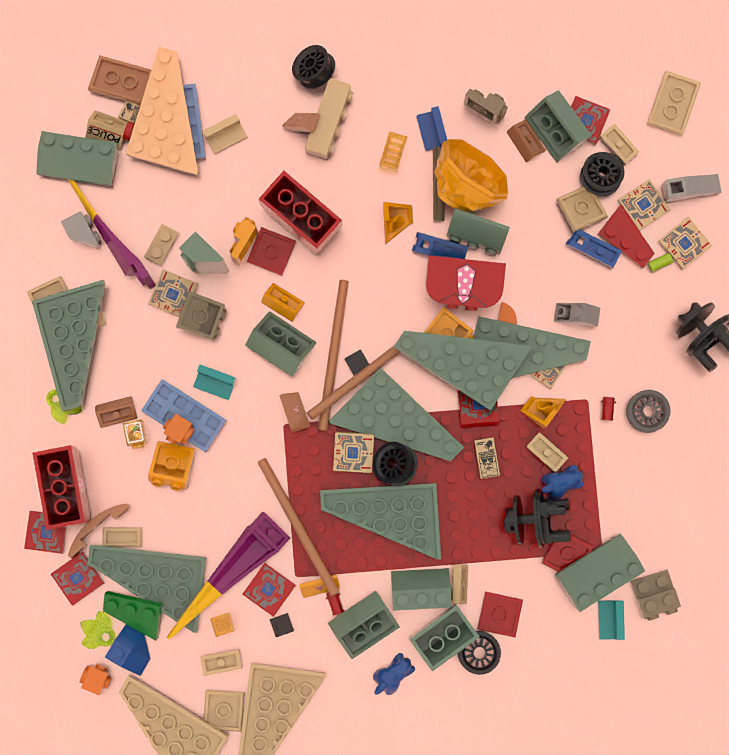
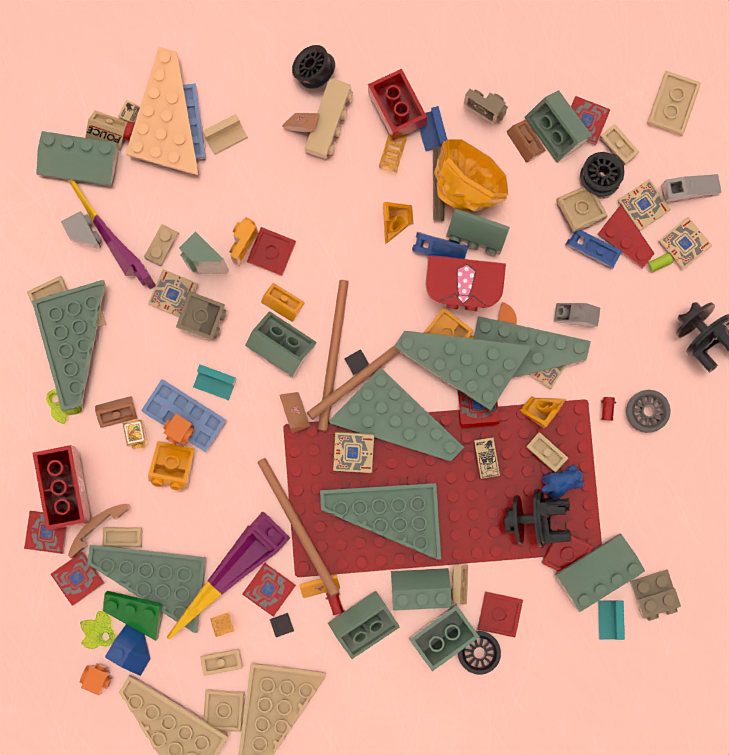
nougat tile [88,55,151,105] -> none
red brick [258,170,343,254] -> none
black wheel [373,442,418,487] -> none
blue animal [373,653,415,695] -> none
none -> red brick [368,69,427,140]

